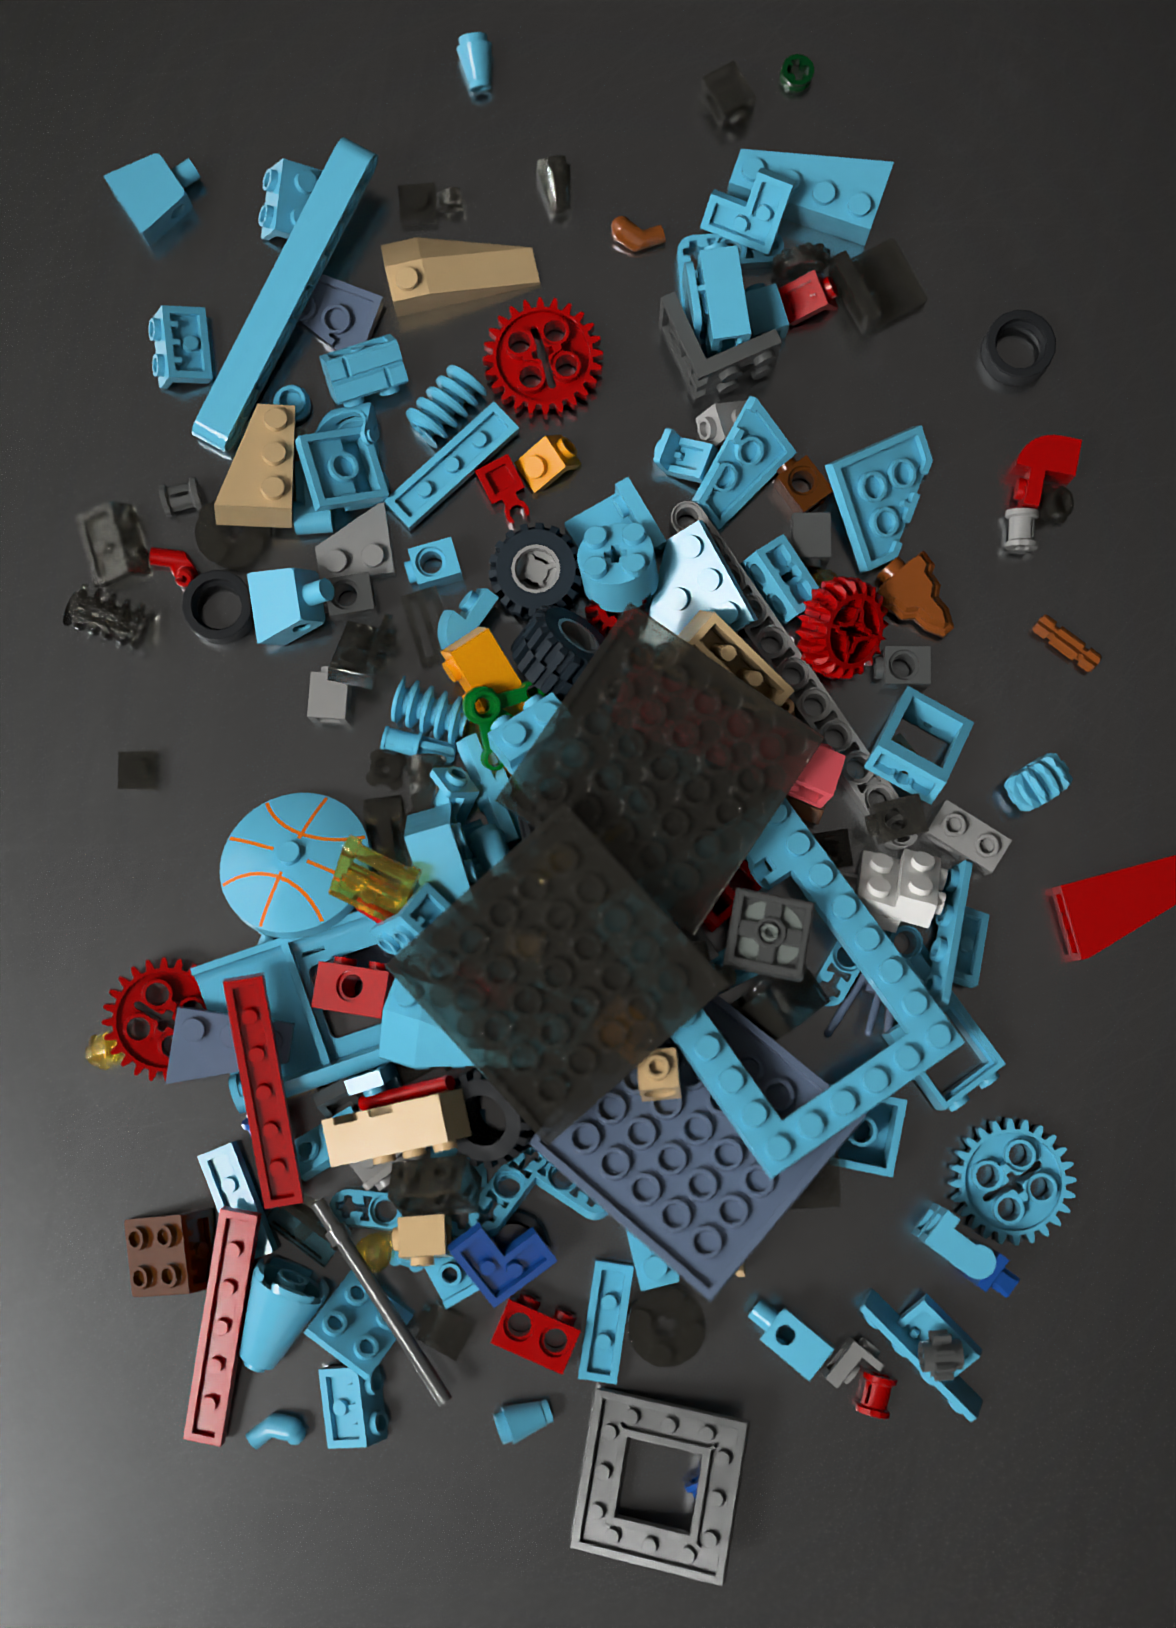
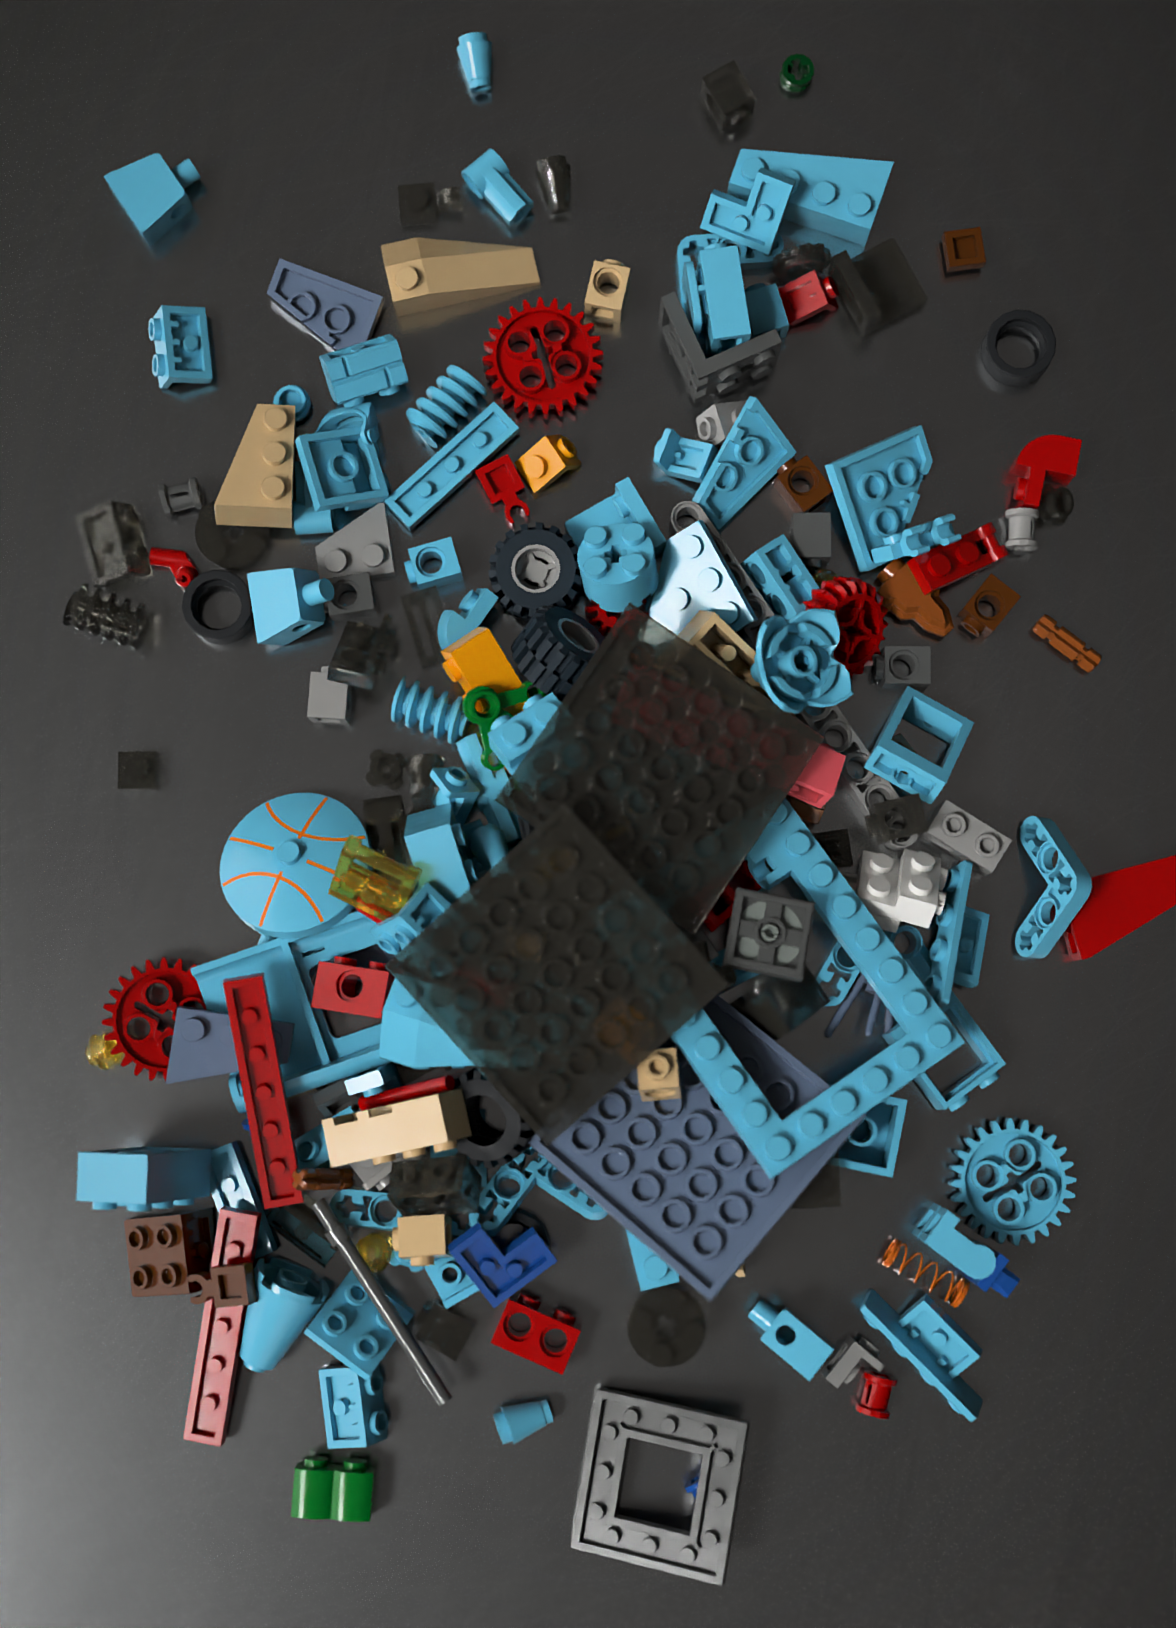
medium azure beam [192,137,379,453] -> none
medium azure arm [245,1413,306,1450] -> none
medium azure bracket [259,158,322,241] -> none
medium azure axle [380,726,457,765] -> none
medium azure plate [578,1259,634,1385] -> none
dark orange arm [611,216,666,252] -> none
dark grey gear [918,1330,964,1382] -> none
medium azure gear [1004,753,1073,811] -> none
none -> medium azure brick [76,1146,211,1211]
none -> reddish brown plate [187,1262,257,1308]
none -> green brick [291,1456,376,1522]
none -> dark orange axle [292,1168,354,1190]
none -> medium azure piece [461,148,534,226]
none -> tan brick [584,259,631,323]
none -> medium azure brick [751,608,854,714]
none -> medium azure plate [871,513,962,564]
none -> orange piece [881,1238,970,1308]
none -> red plate [907,522,1010,595]
none -> reddish brown plate [941,227,986,272]
none -> reddish brown brick [957,573,1021,638]
none -> medium azure beam [1015,816,1092,959]

